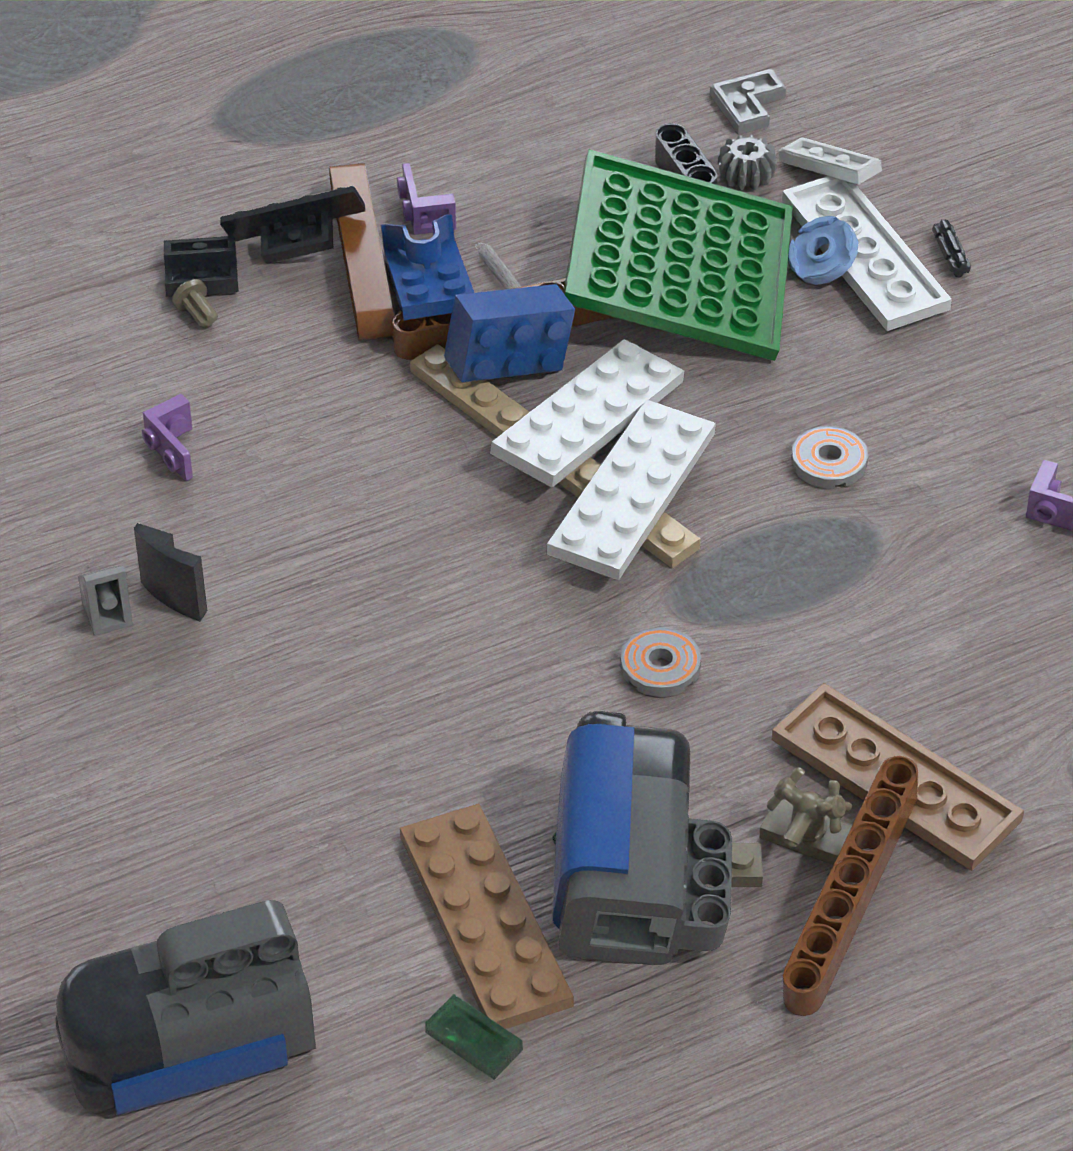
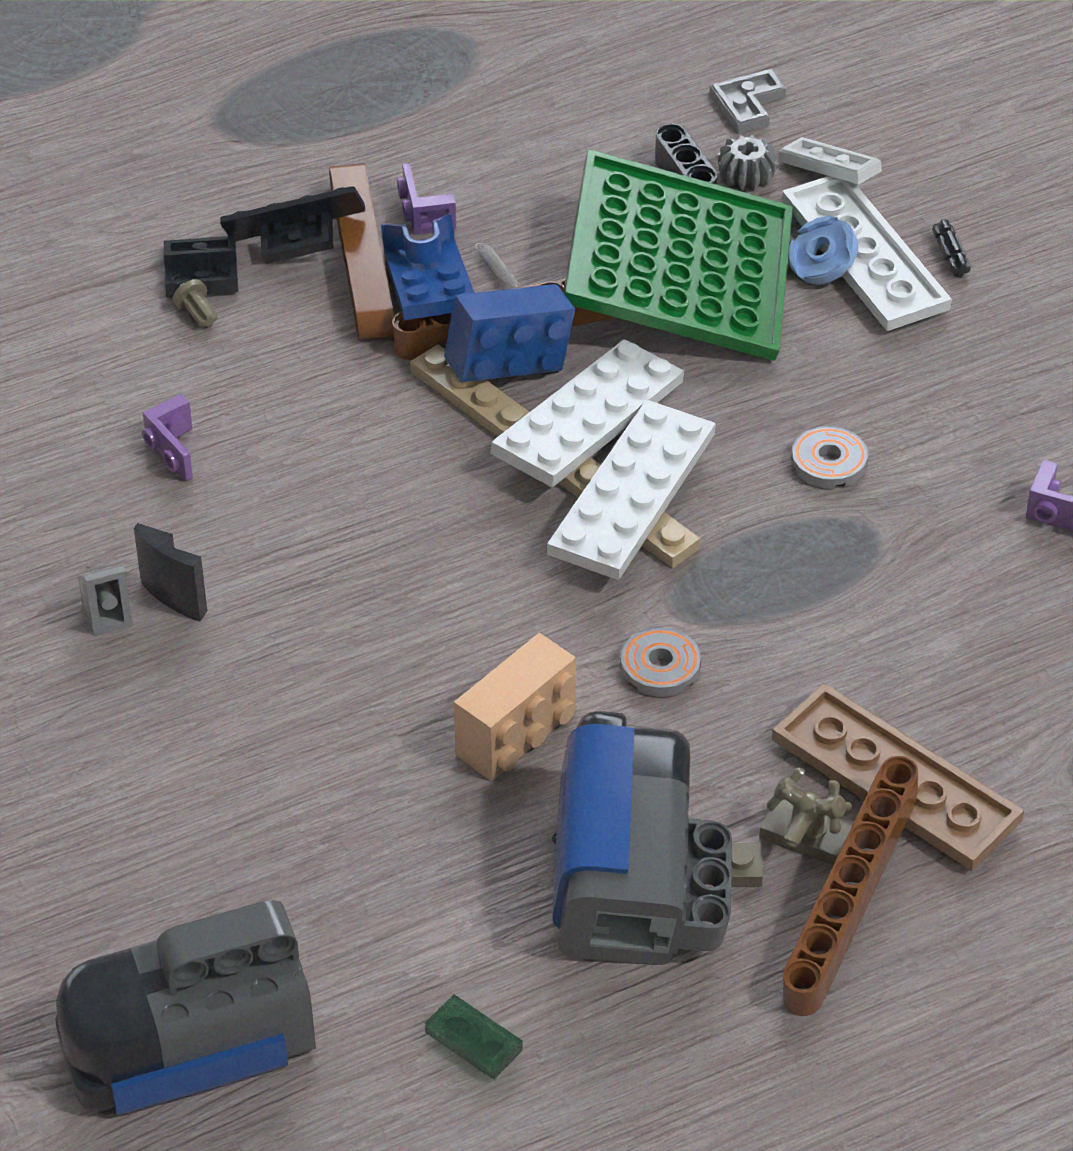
medium nougat plate [400,803,574,1034] -> none
none -> light nougat brick [454,633,576,782]

